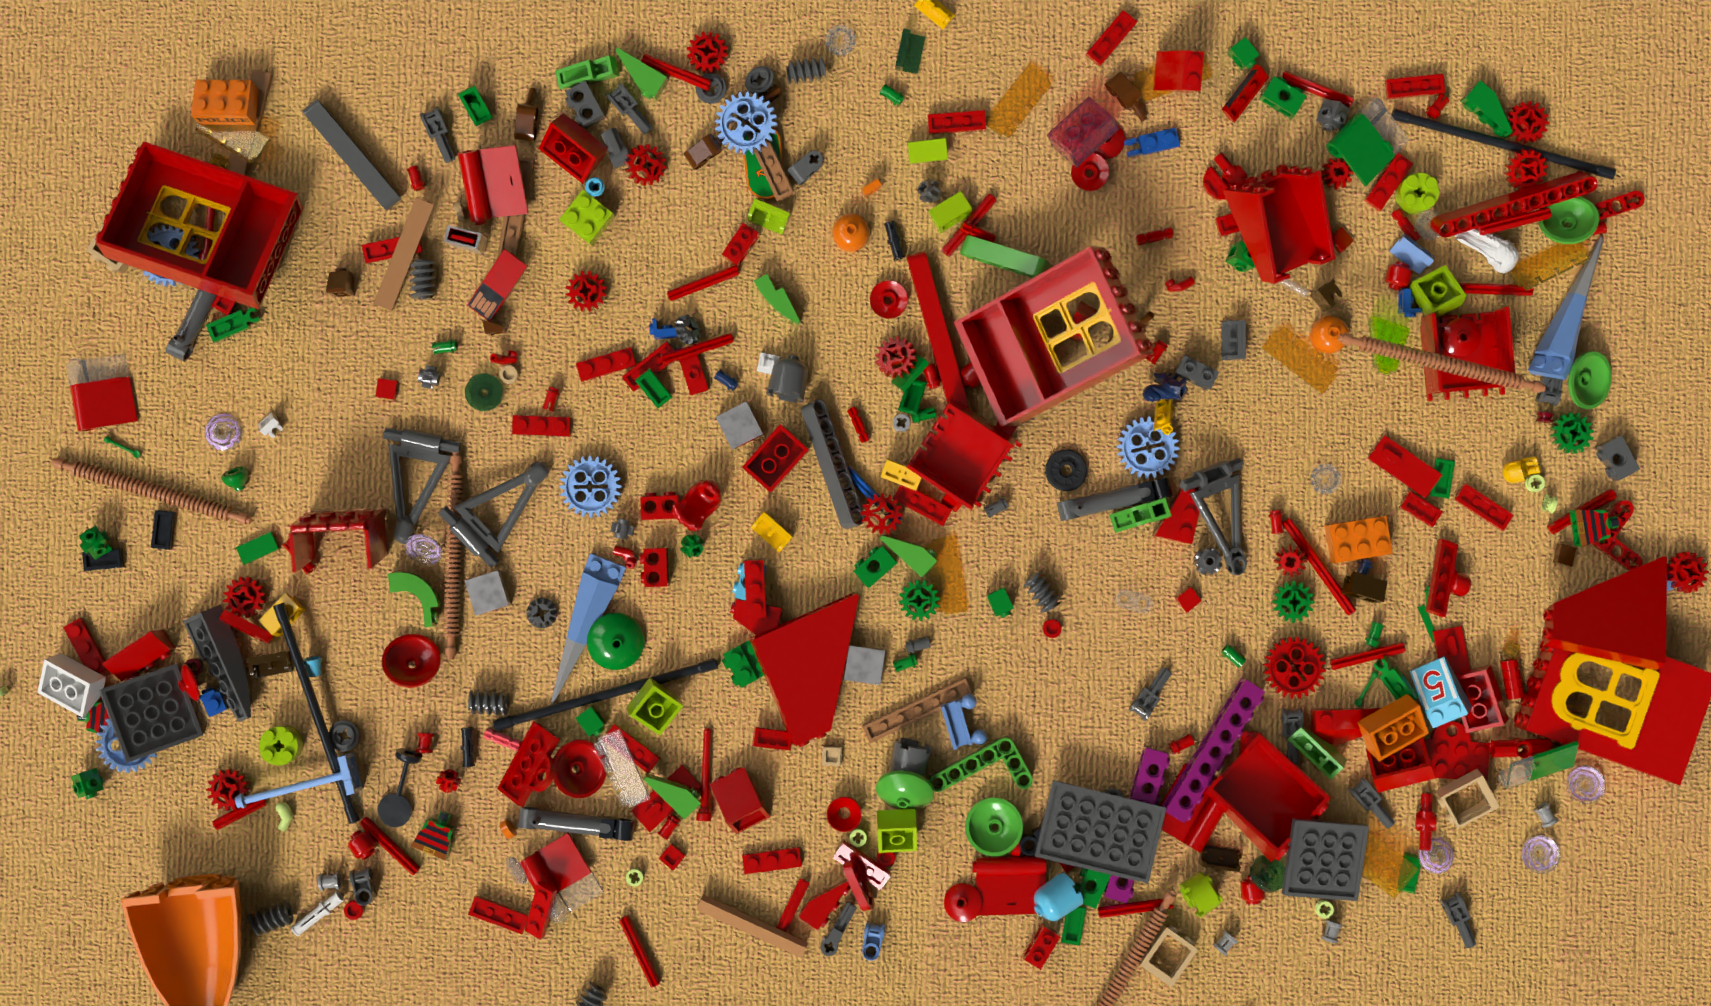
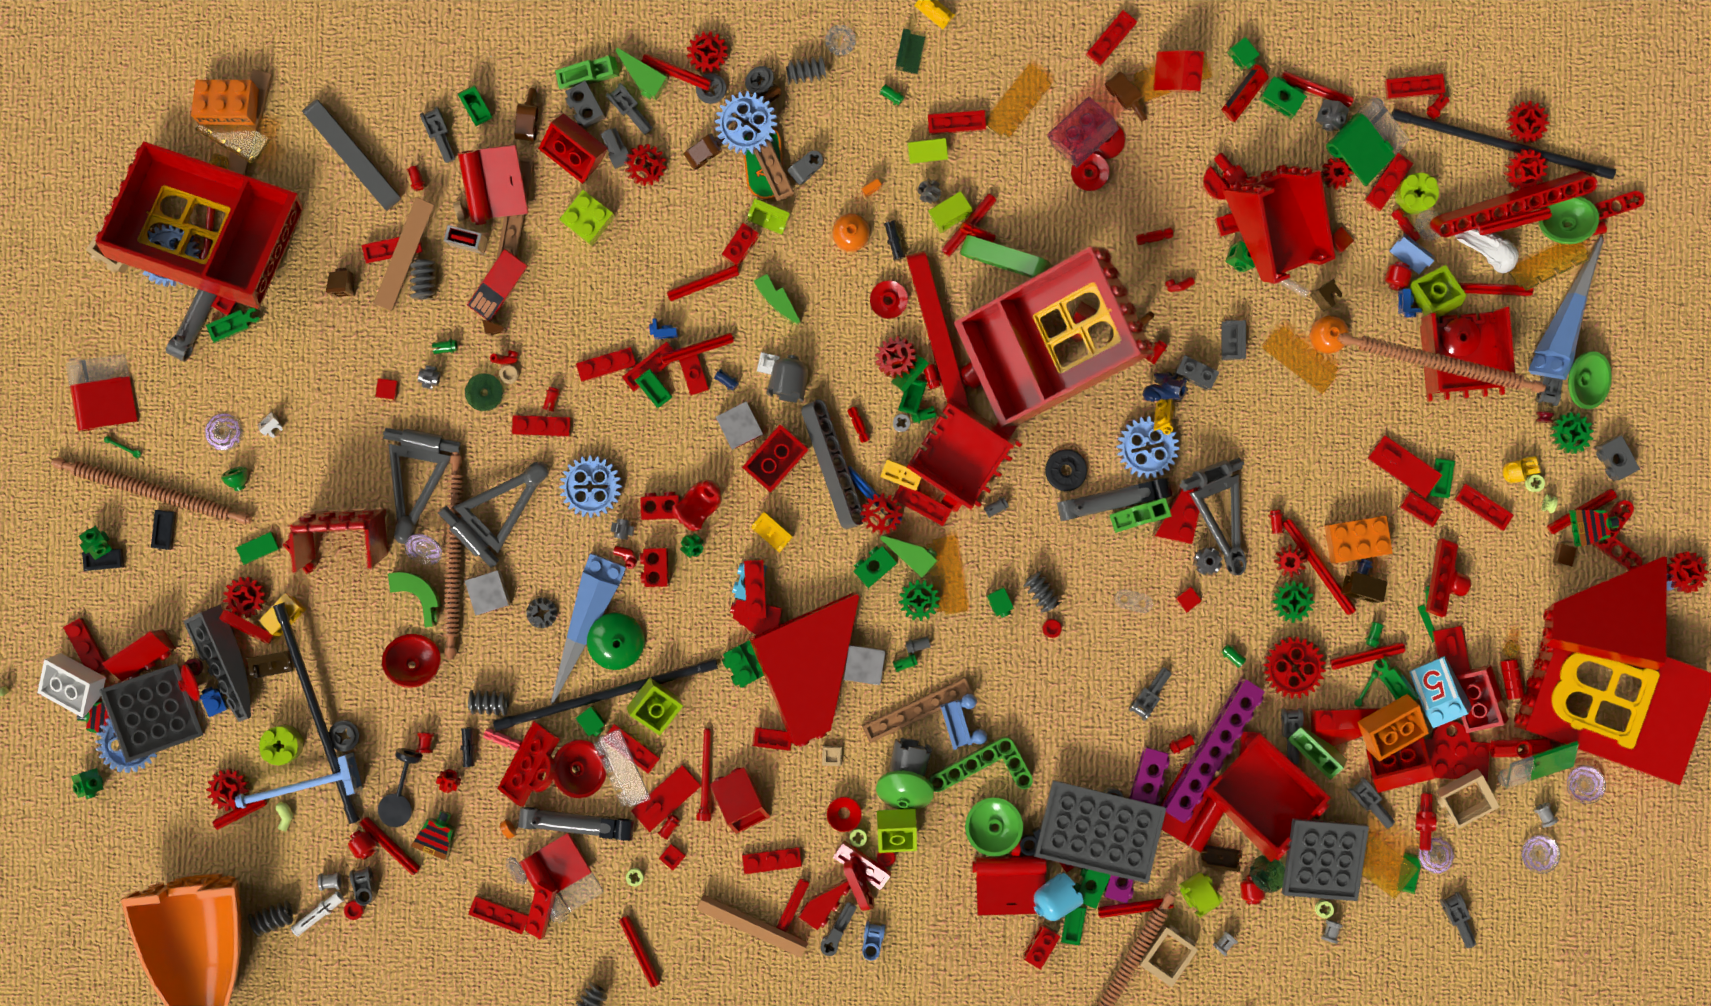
medium azure piece [303,656,322,677] -> none
red gear [565,271,607,313] -> none
medium azure cone [585,177,605,196] -> none
bright green slope [643,773,701,820] -> none
dark grey gear [675,314,702,345] -> none
red dish [944,883,982,922] -> none
blue hinge [1124,127,1180,157] -> none
clear gear [1310,464,1341,494] -> none
clear neon green slope [1368,316,1410,375] -> none
green slope [1460,80,1512,138] -> none

